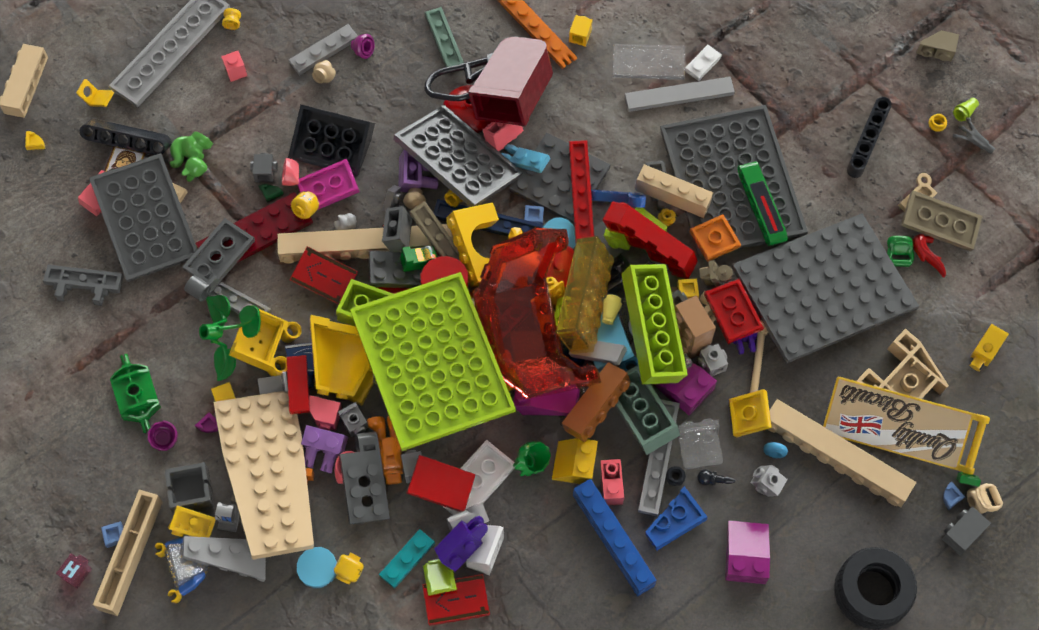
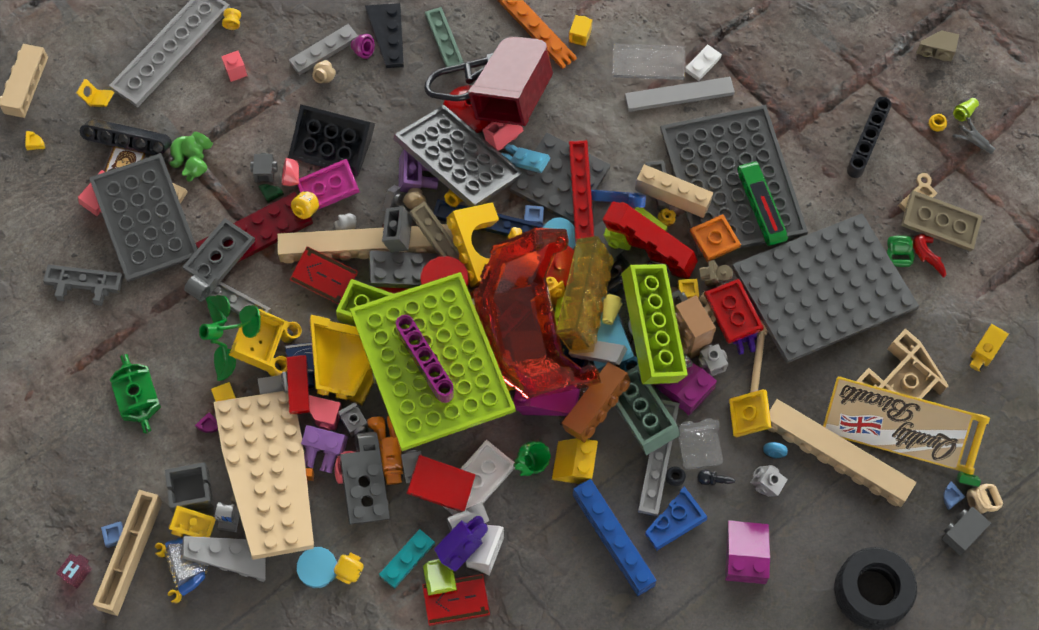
magenta hair [147,420,178,451] -> none
green leg [400,246,437,272] -> none
coral slope [600,459,624,506] -> none
none -> black wing [365,3,404,68]
none -> magenta beam [396,315,454,403]

